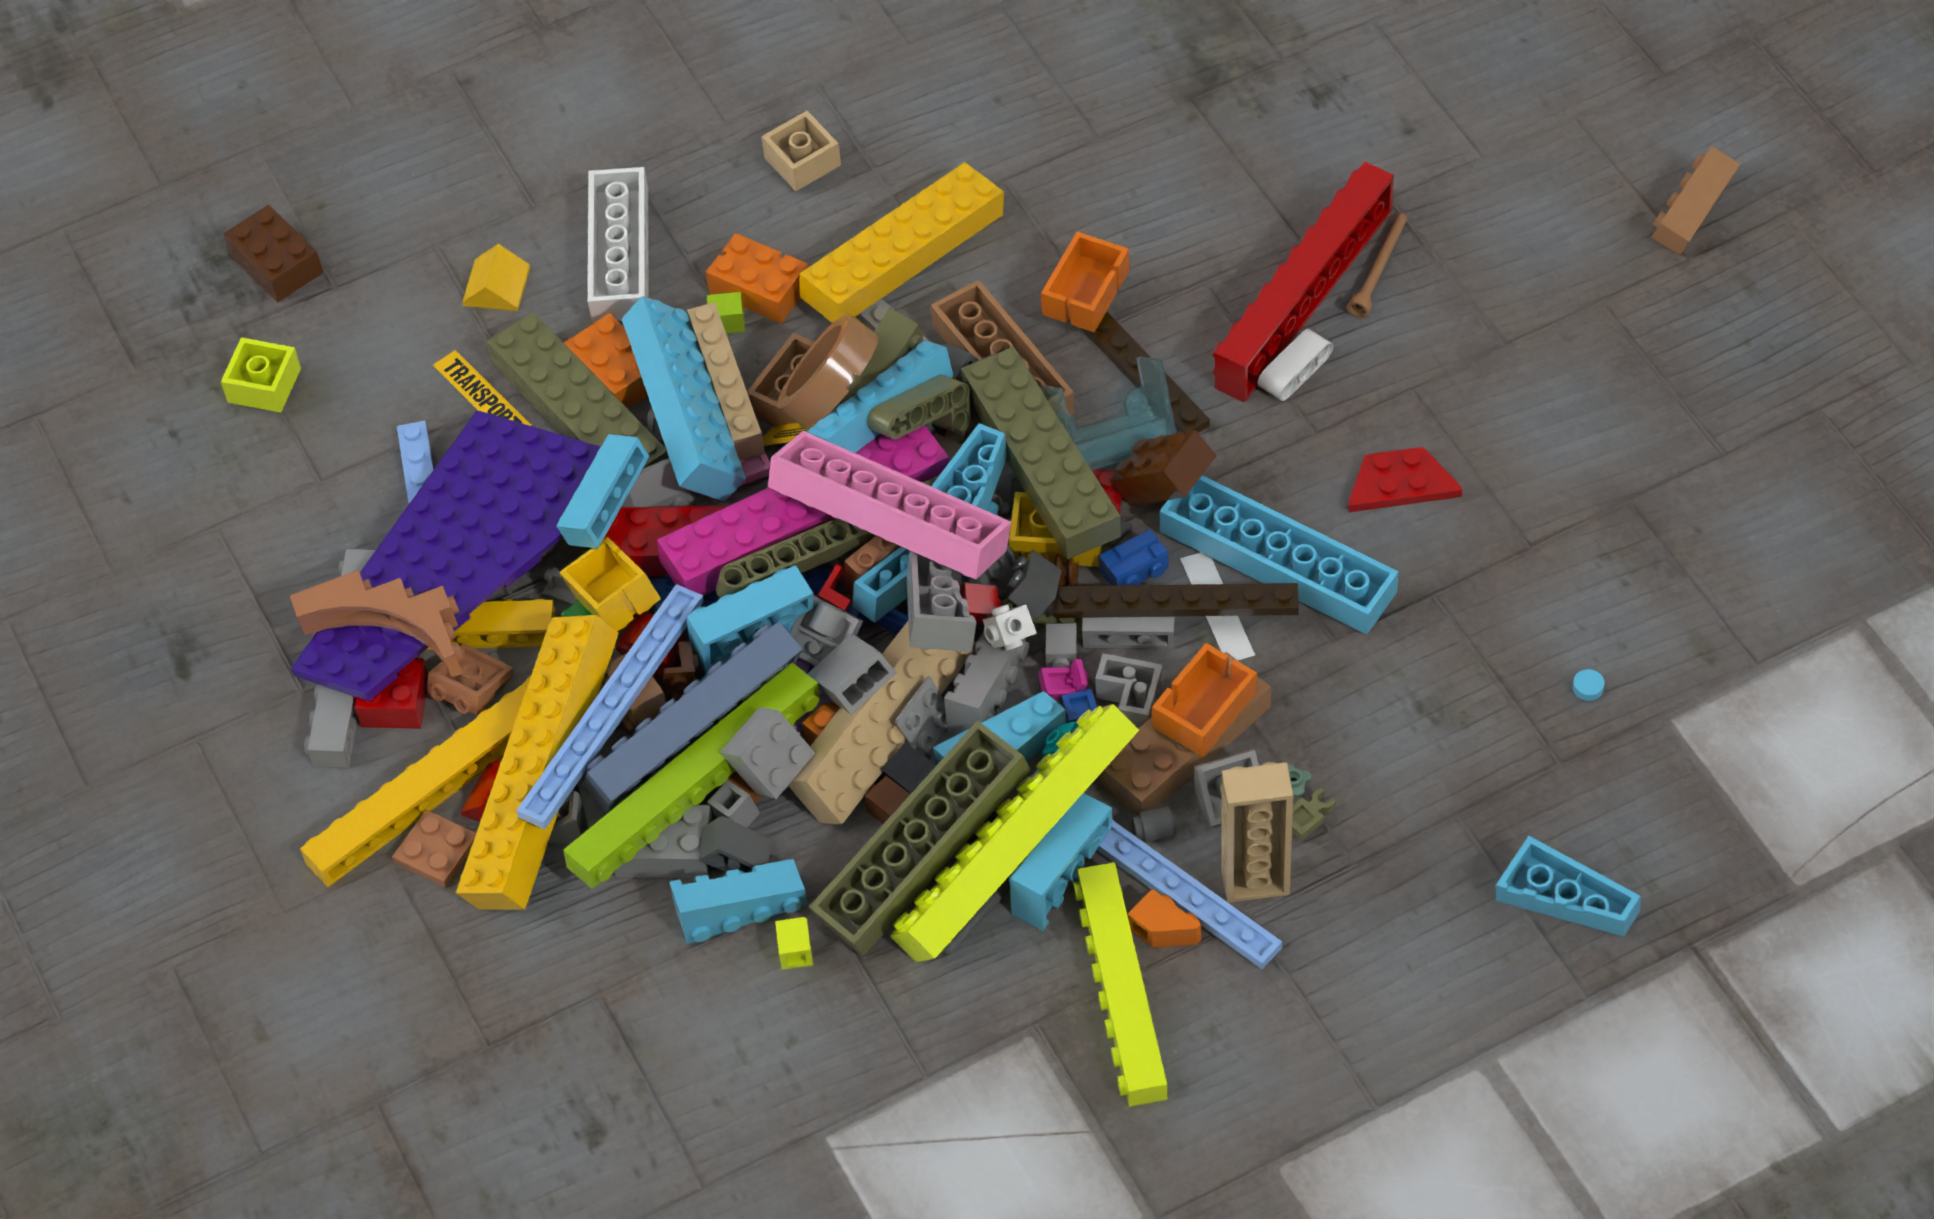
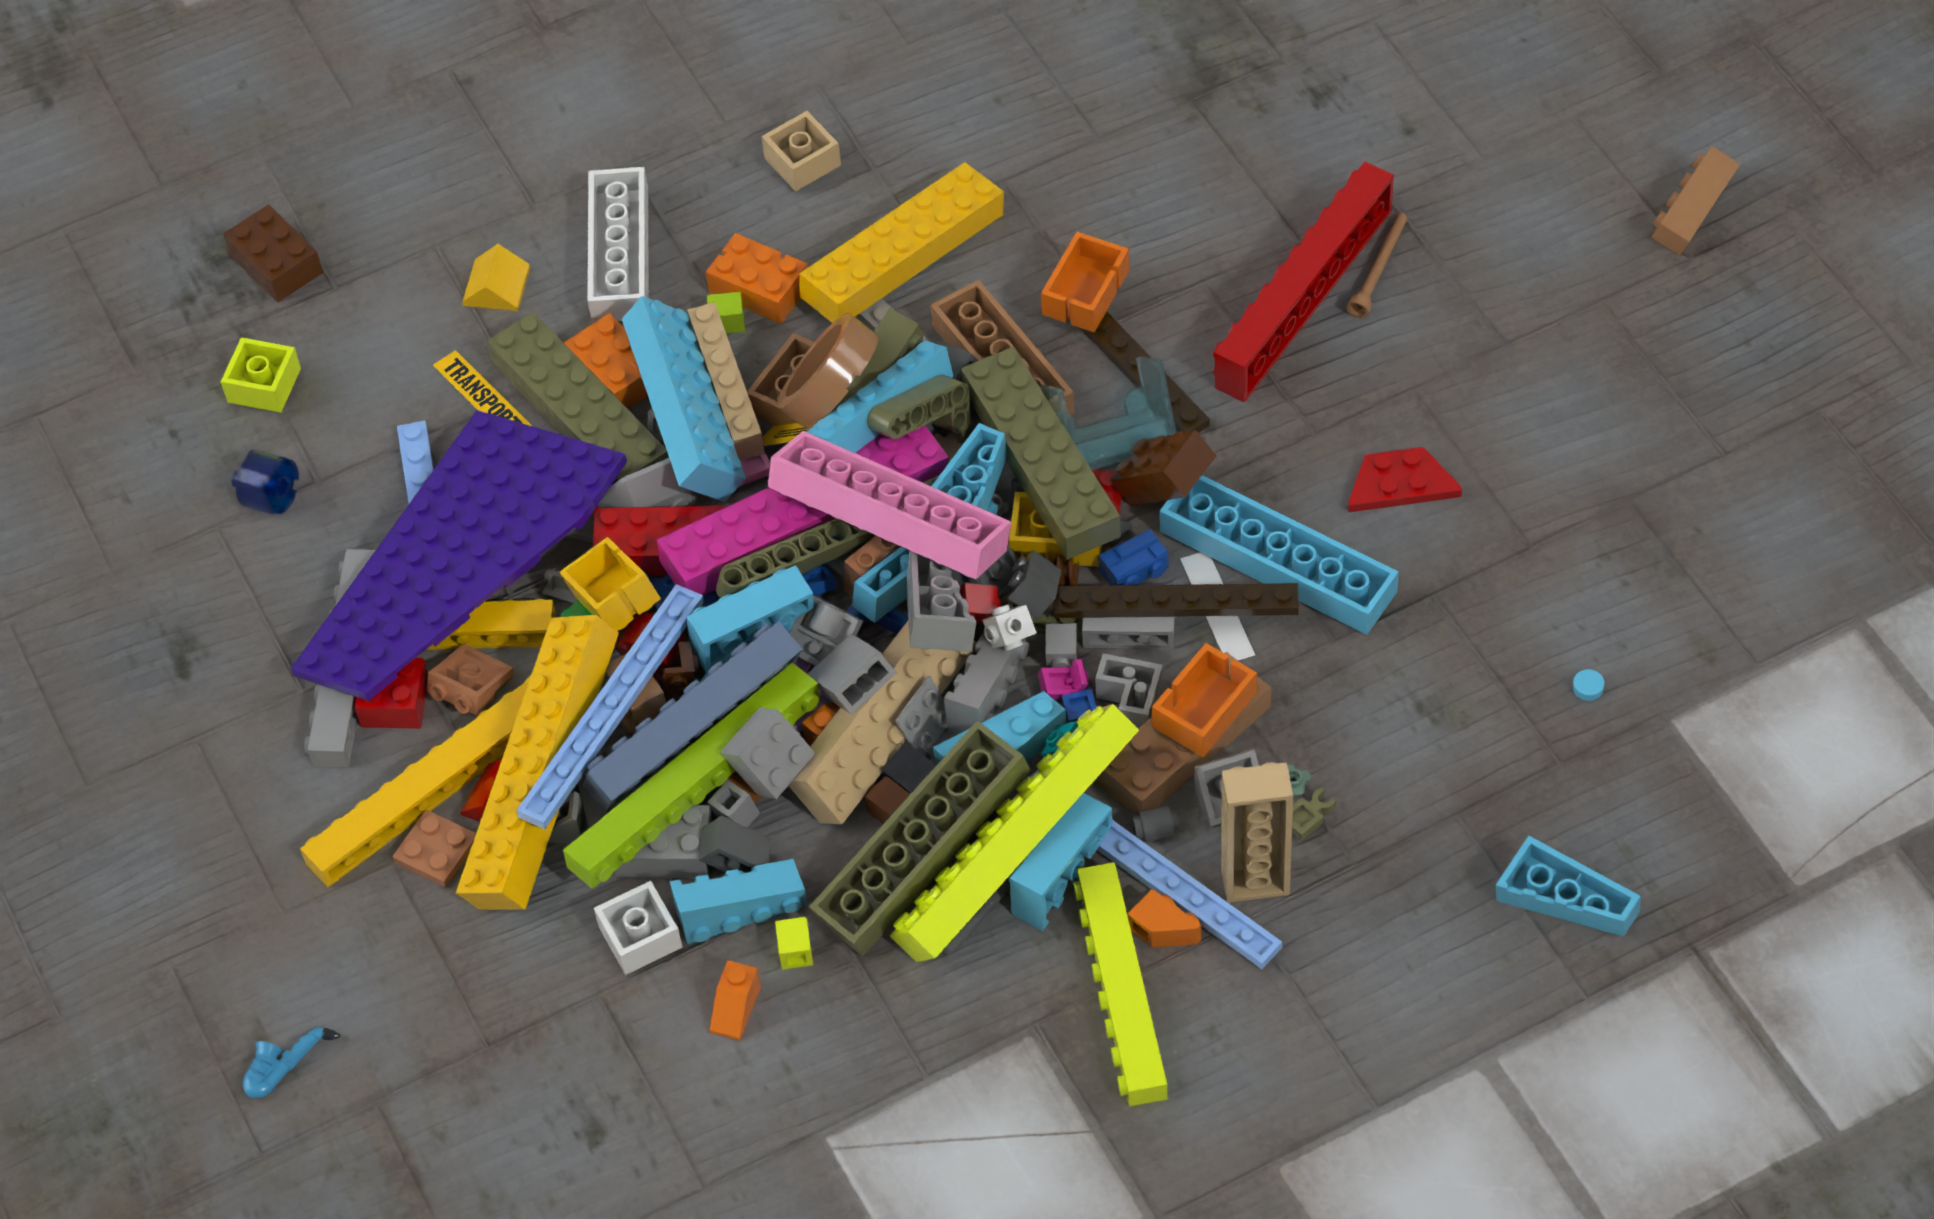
nougat arch [290,570,464,677] -> none
medium azure brick [556,434,649,549] -> none
red panel [818,564,853,612] -> none
white beam [1258,328,1333,401] -> none
none -> clear blue brick [231,449,299,515]
none -> dark azure piece [242,1027,341,1099]
none -> white brick [594,881,682,975]
none -> orange slope [709,960,761,1041]

